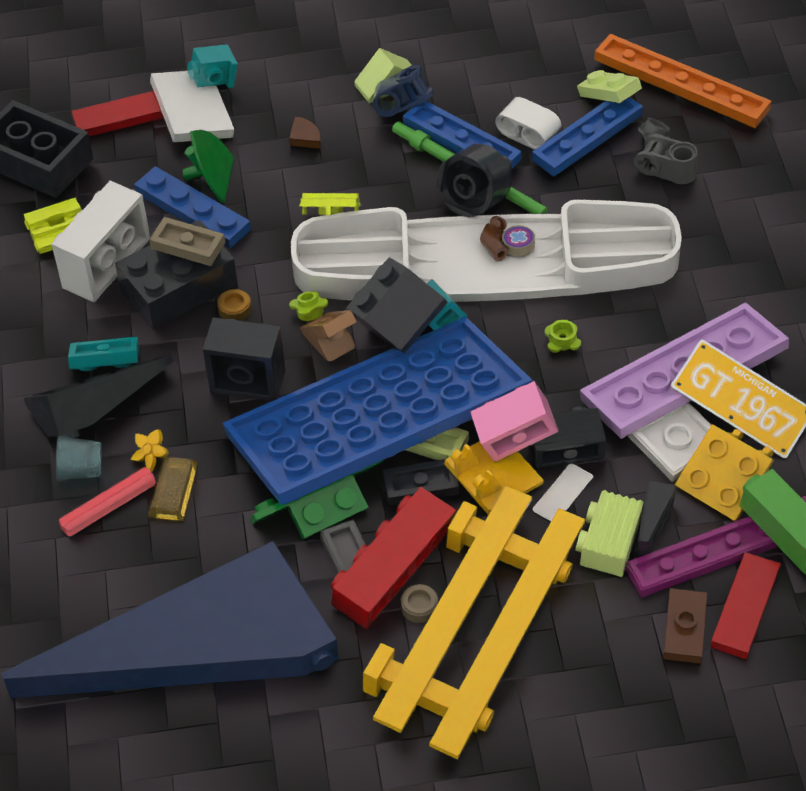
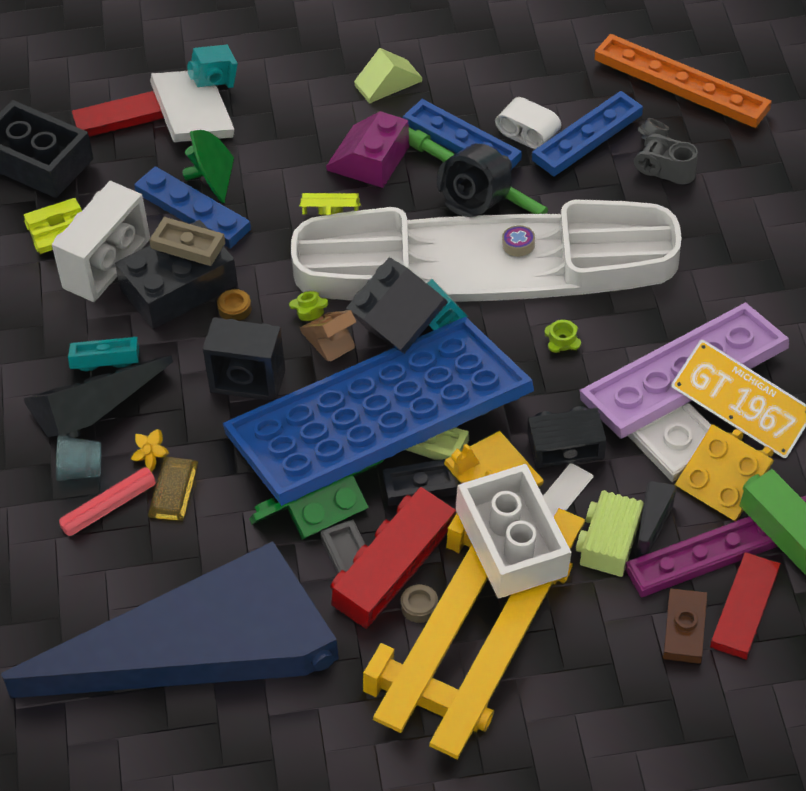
reddish brown tile [289,117,321,149] -> none
dark blue piece [373,65,434,117] -> none
bright pink brick [470,381,559,462] -> none
reddish brown arm [480,216,508,261] -> none
yellowish green plate [577,70,642,103] -> none
none -> magenta slope [326,111,409,188]
none -> white brick [456,464,572,599]

